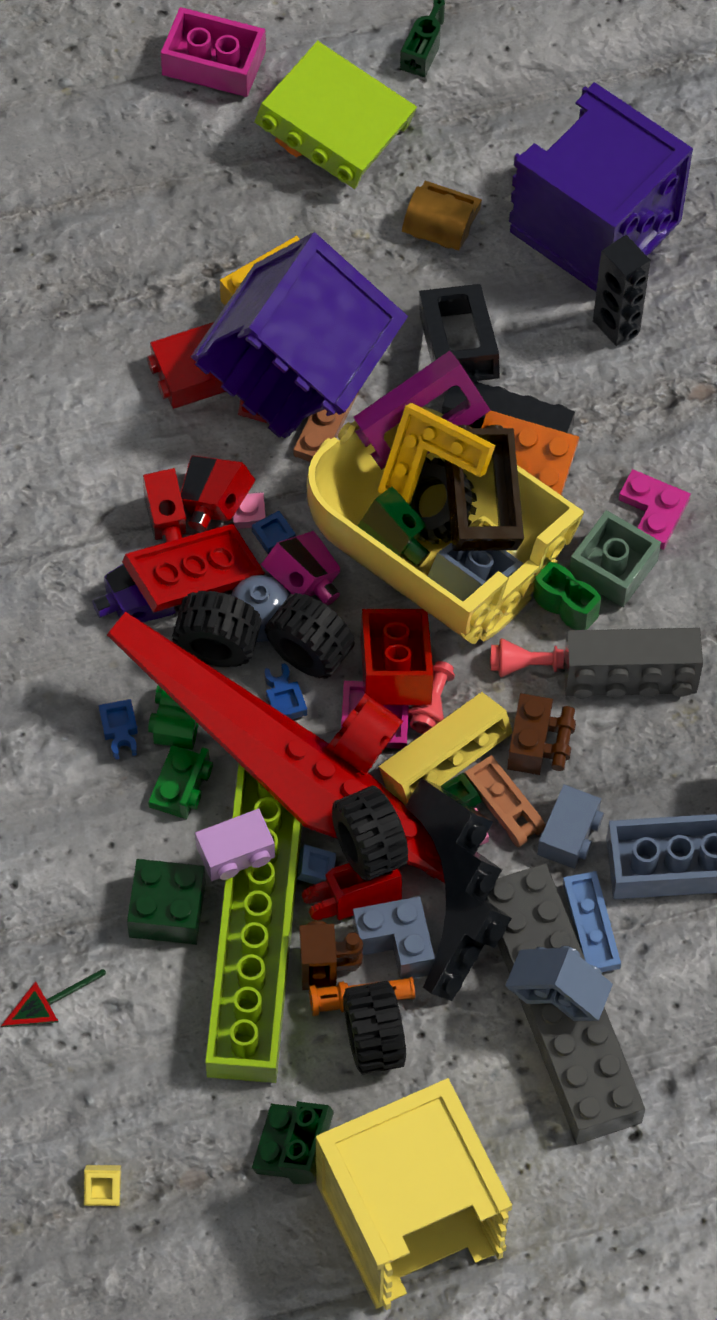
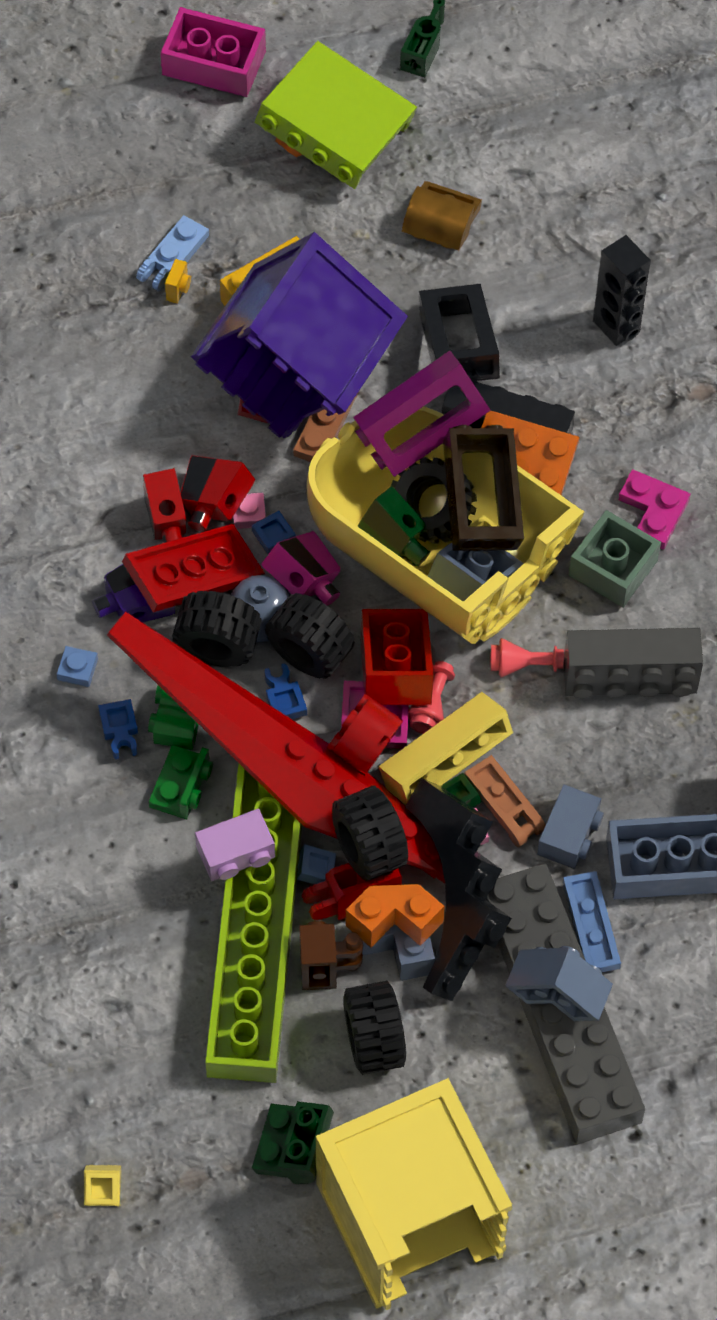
piece [1,969,106,1027] -> none
dark green brick [127,859,206,945] -> none
red brick [147,322,226,409] -> none
orange pin [309,977,415,1016] -> none
yellow plate [377,403,495,504] -> none
reddish brown brick [507,693,576,775] -> none
dark purple container [509,82,693,292] -> none
green brick [533,562,601,630] -> none
none -> medium blue plate [57,646,98,687]
none -> light blue hinge [136,215,209,291]
none -> yellow plate [165,259,191,304]
none -> orange brick [346,884,445,948]

